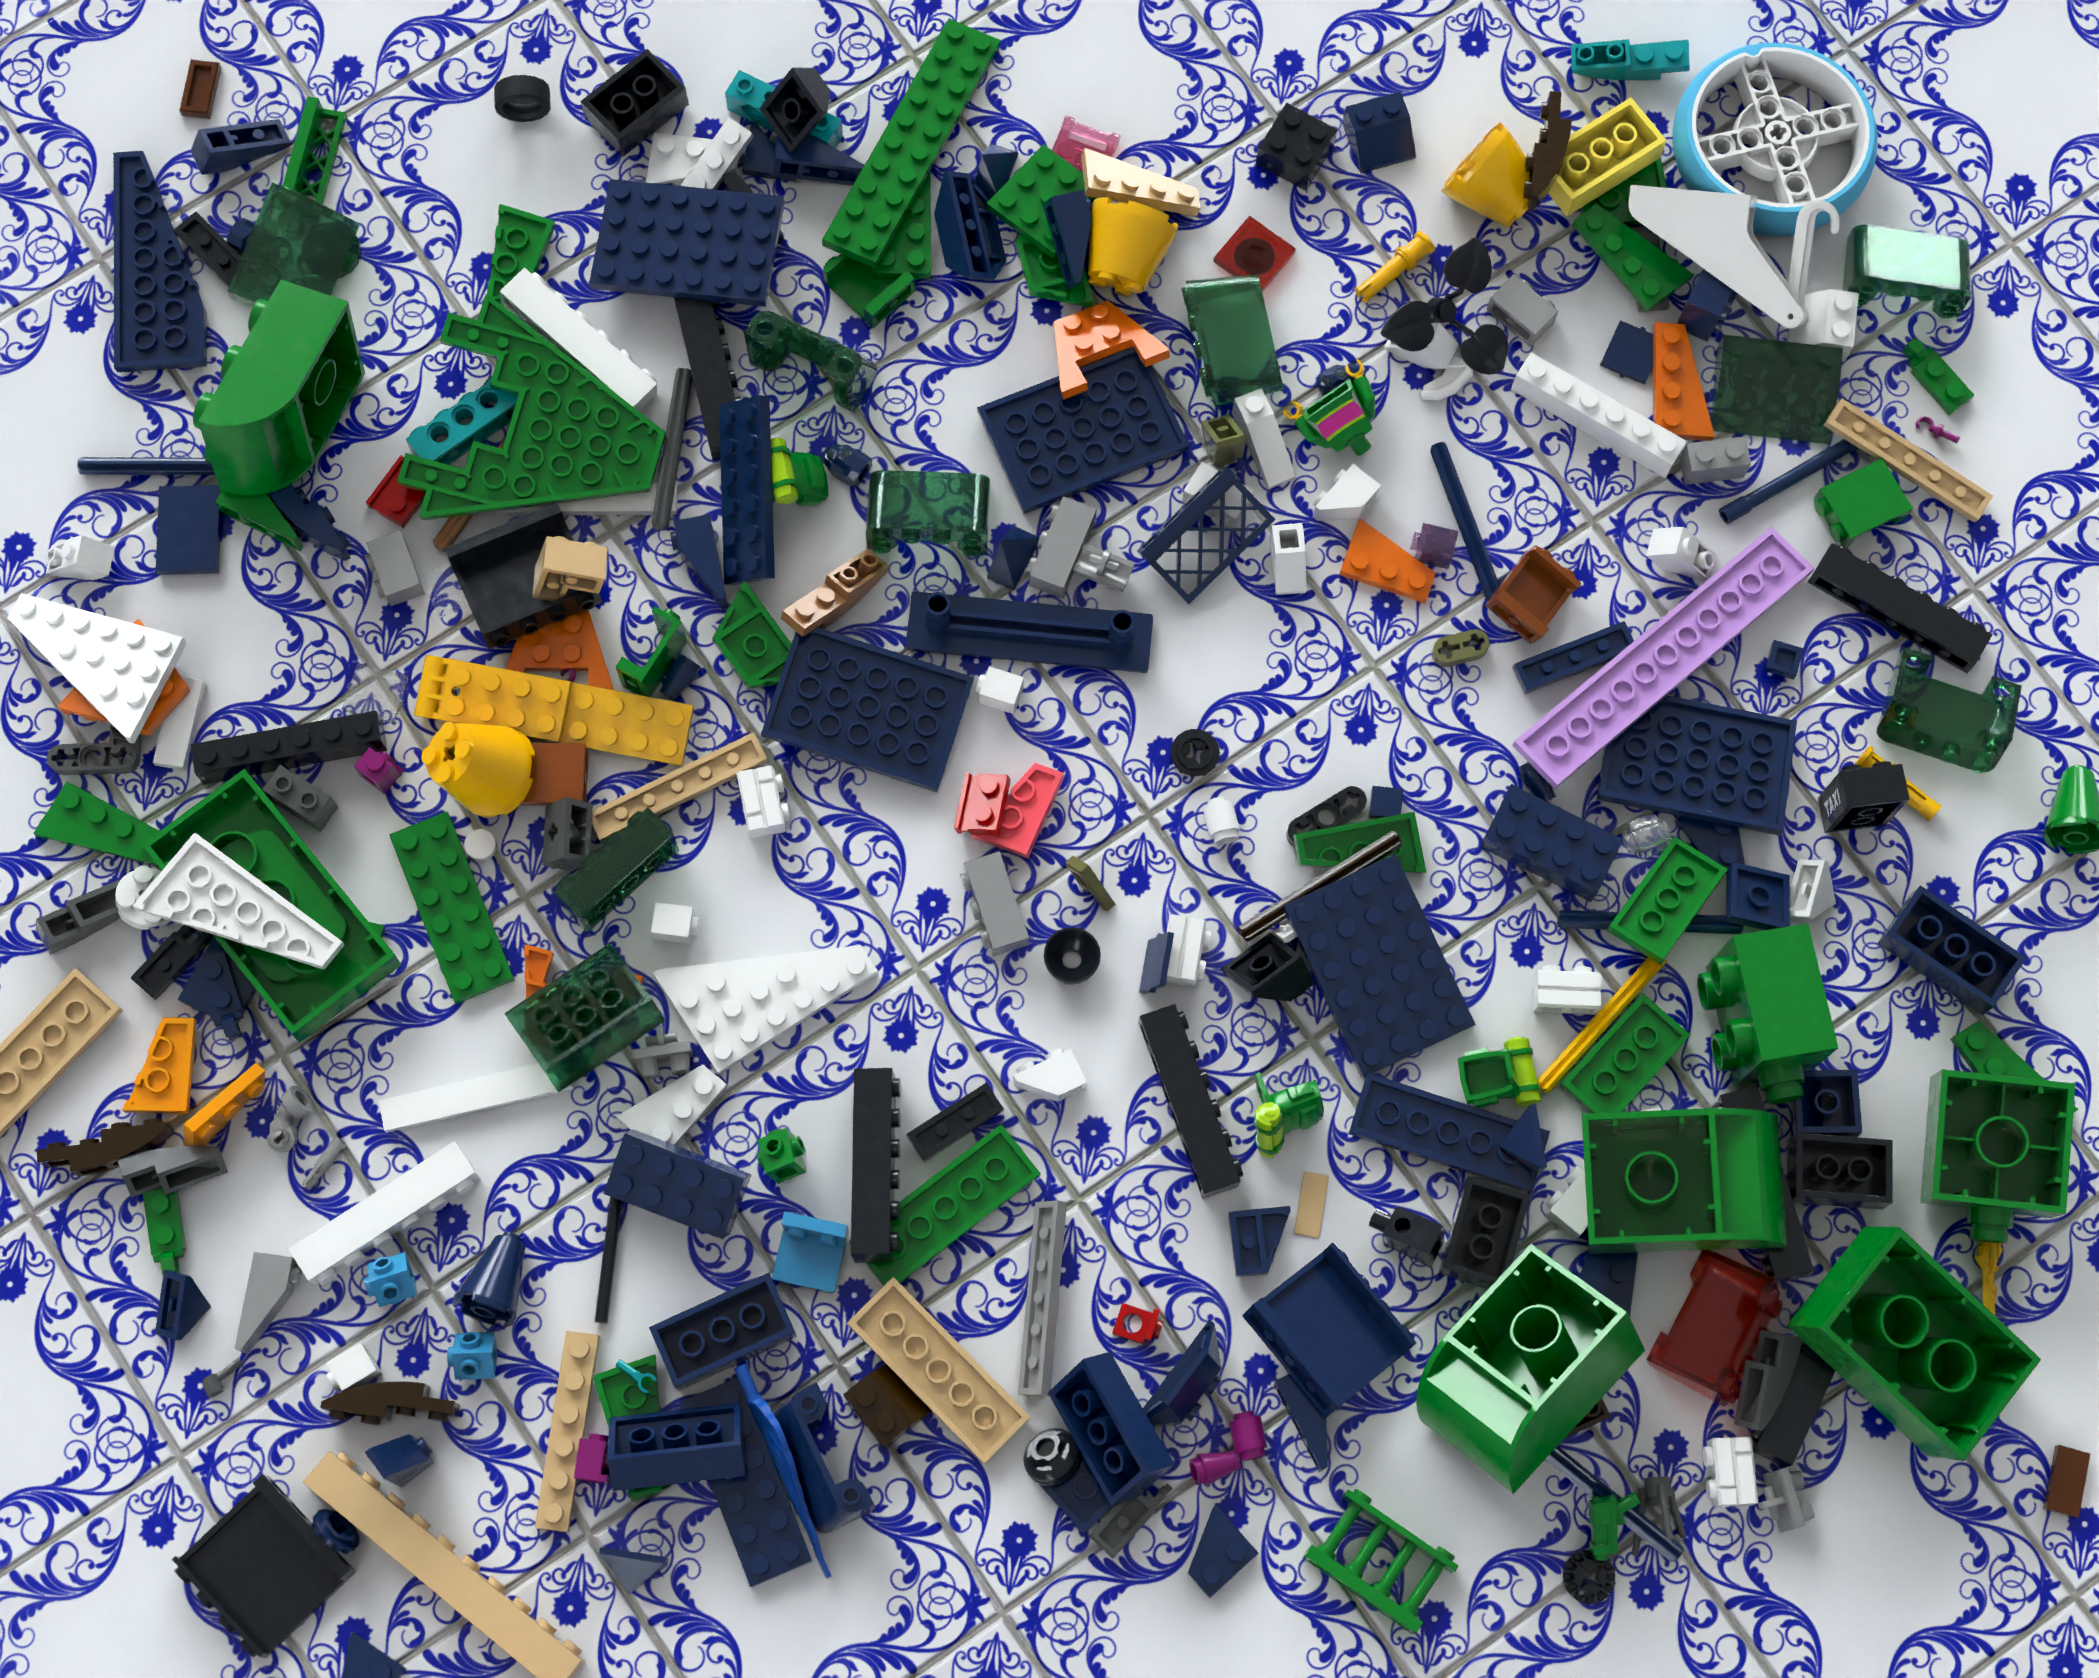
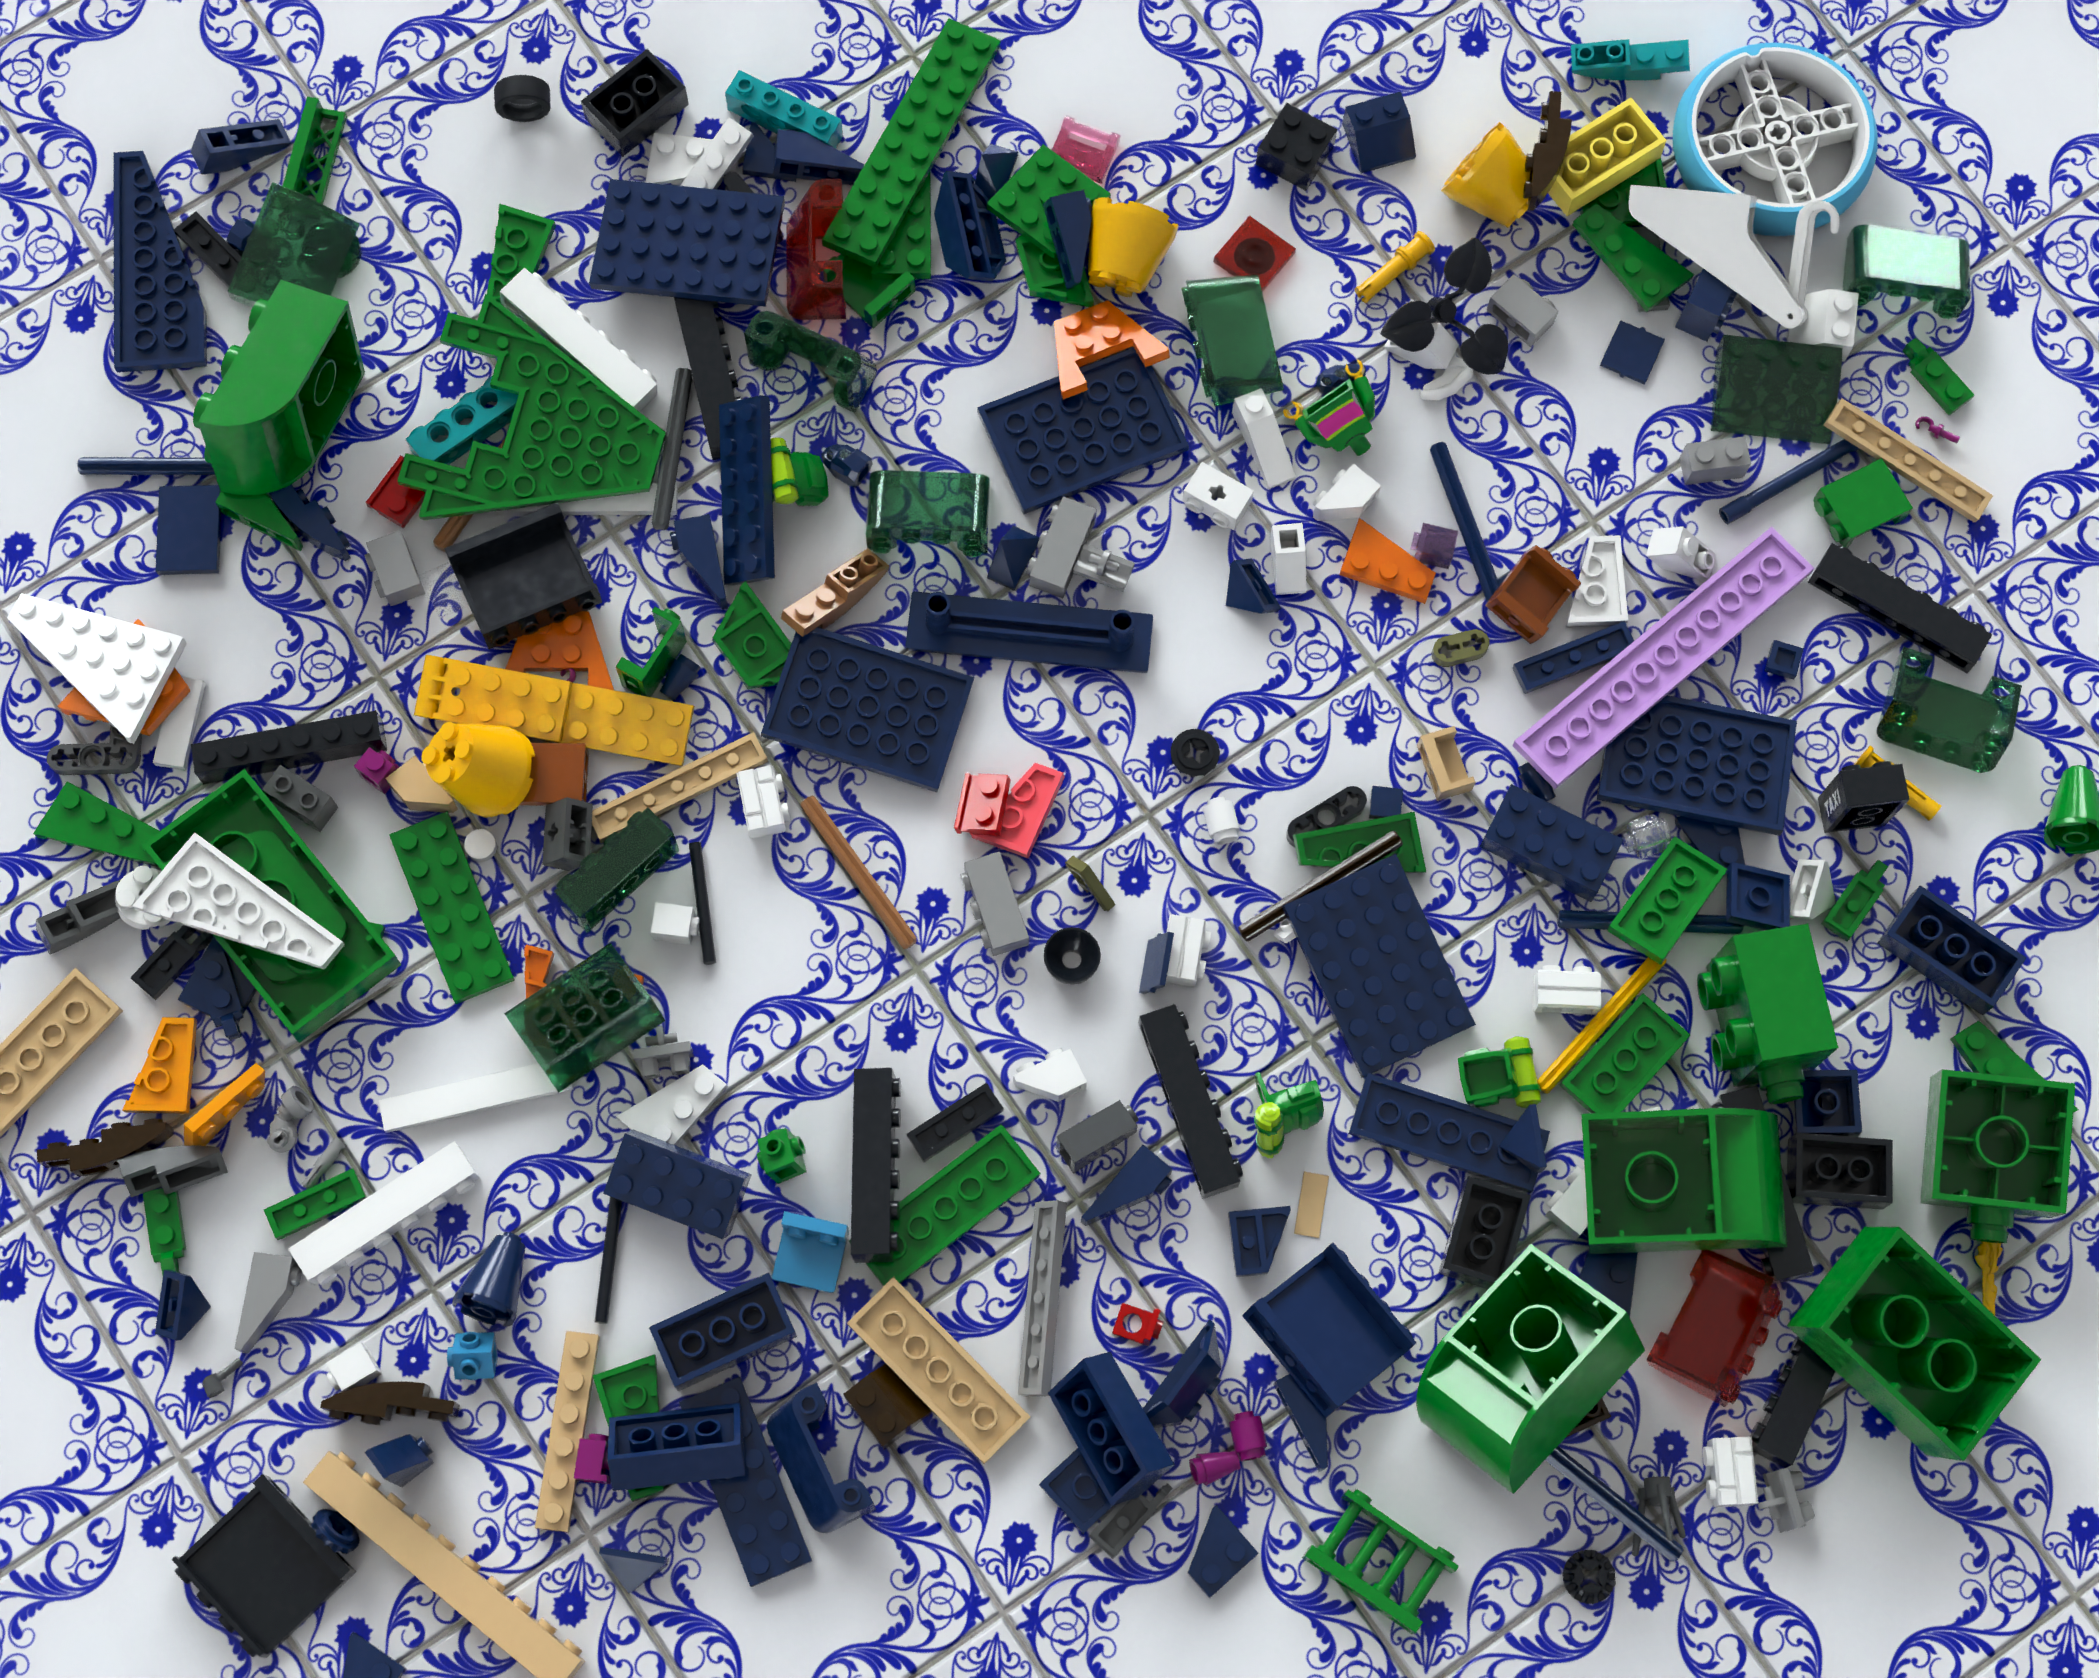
white slope [45,535,115,581] -> none
reddish brown tile [179,59,222,119] -> none
clear piece [342,663,410,724] -> none
dark azure brick [364,1252,417,1307] -> none
tan brick [532,536,608,601] -> none
teal hand [616,1359,657,1393] -> none
white wing [653,945,878,1075] -> none
blue piece [734,1364,831,1579] -> none
black slope [759,67,830,153] -> none
white brick [976,666,1024,714] -> none
black piece [1023,1428,1082,1487] -> none
wing [1081,148,1200,217] -> none
dark blue fence [1137,466,1276,604] -> none
olive slope [1201,414,1246,465] -> none
black slope [1221,933,1315,1002] -> none
black torso [1369,1207,1445,1268] -> none
white brick [1511,352,1687,478] -> none
green piece [1589,1492,1641,1561] -> none
orange wing [1653,322,1715,441] -> none
dark grey slope [1734,1330,1802,1431] -> none
reddish brown tile [2043,1445,2090,1518] -> none
none -> green plate [264,1168,367,1240]
none -> tan slope [385,756,458,813]
none -> black bar [689,842,716,965]
none -> clear red windscreen [786,179,846,320]
none -> medium nougat axle [801,795,917,949]
none -> dark grey slope [1056,1100,1139,1174]
none -> dark blue slope [1081,1145,1173,1226]
none -> dark blue slope [1226,558,1281,614]
none -> tan panel [1417,726,1476,801]
none -> white wing [1566,535,1628,627]
none -> green hinge [1821,860,1888,941]

